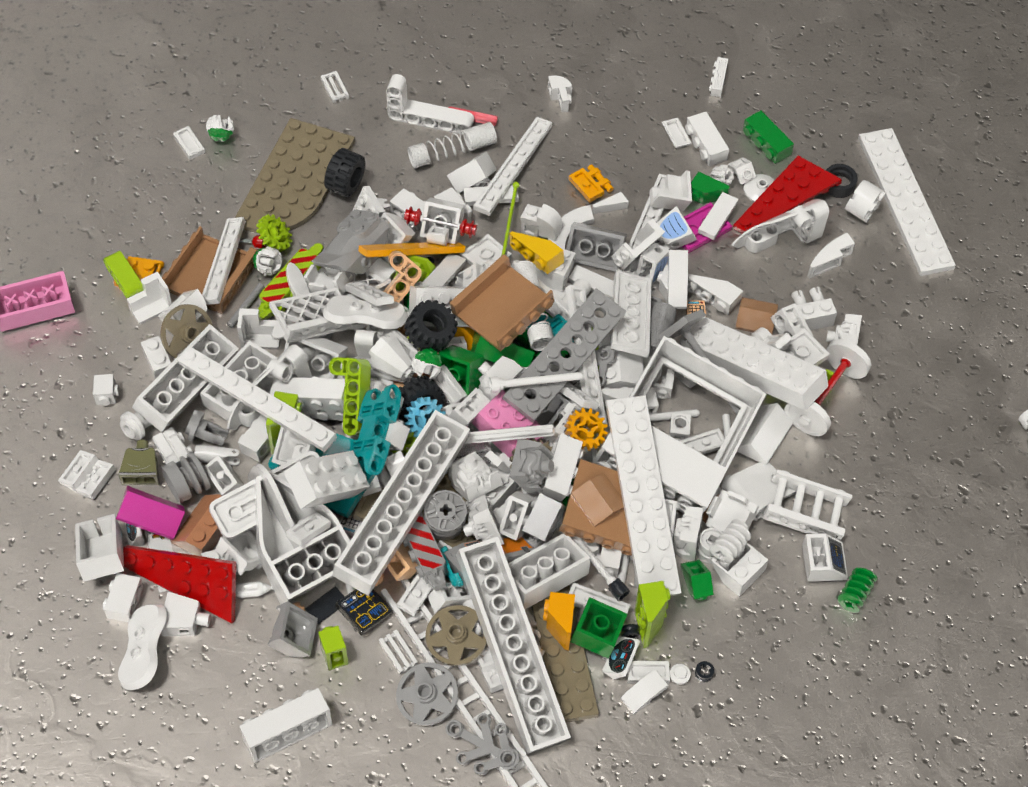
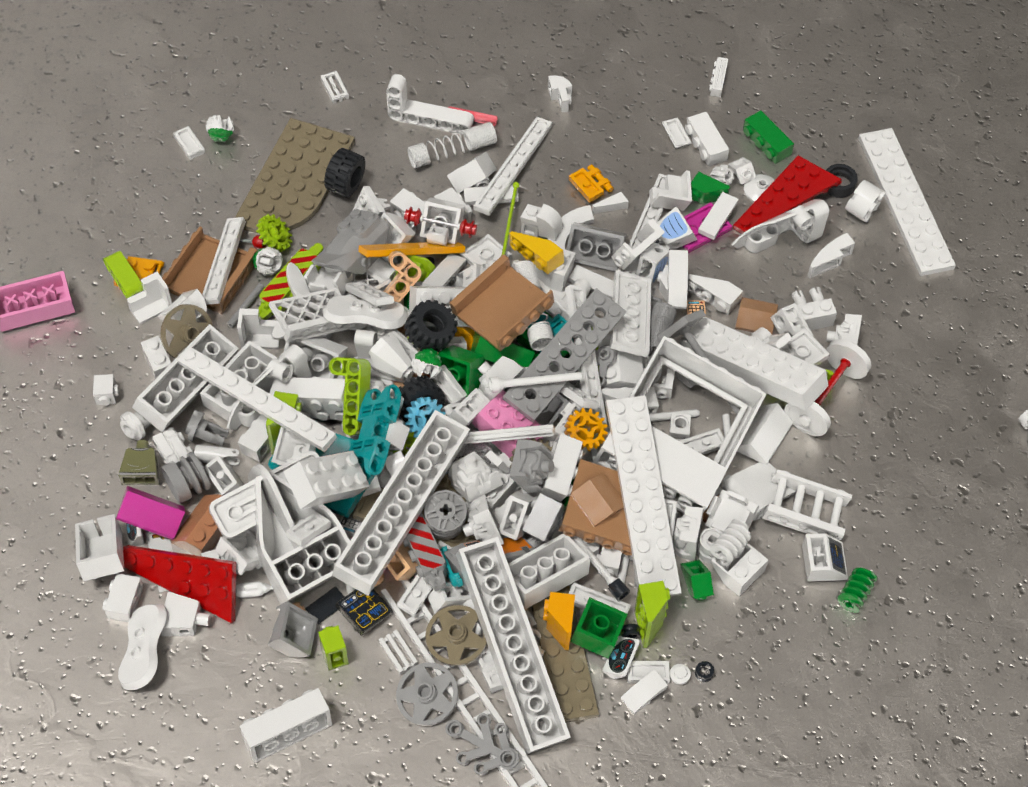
white slope [58,450,116,499] -> none

